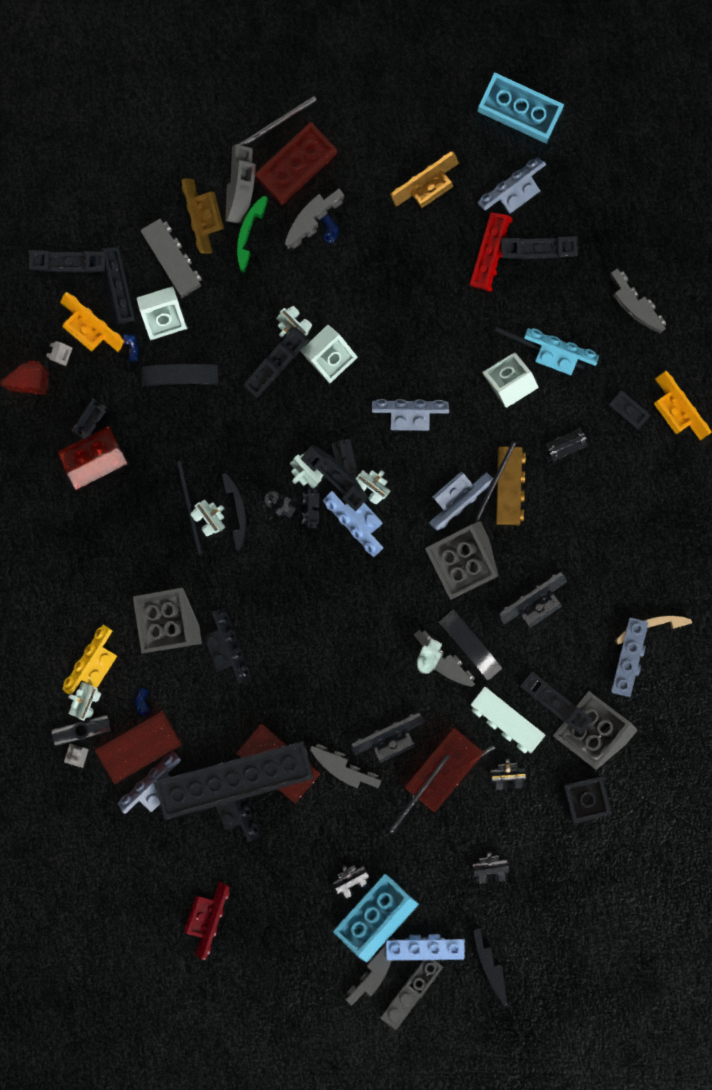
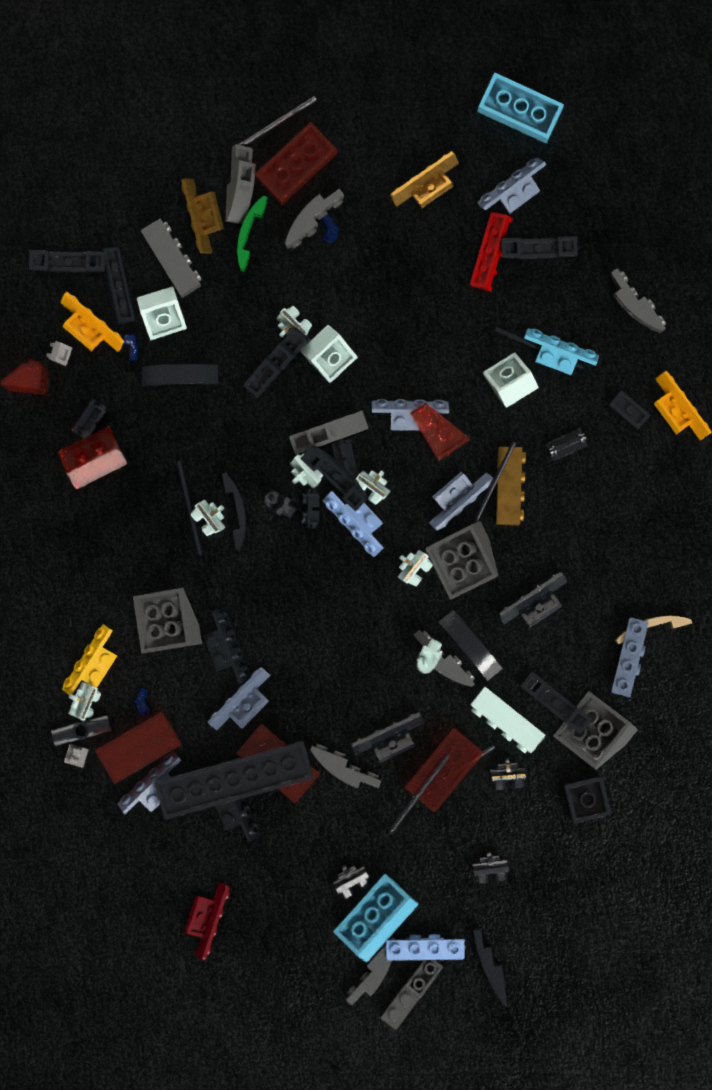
none -> sand blue bracket [208,667,270,730]
none -> dark grey slope [289,410,369,455]
none -> light aqua hips [398,550,433,586]
none -> clear red wing [410,402,470,460]

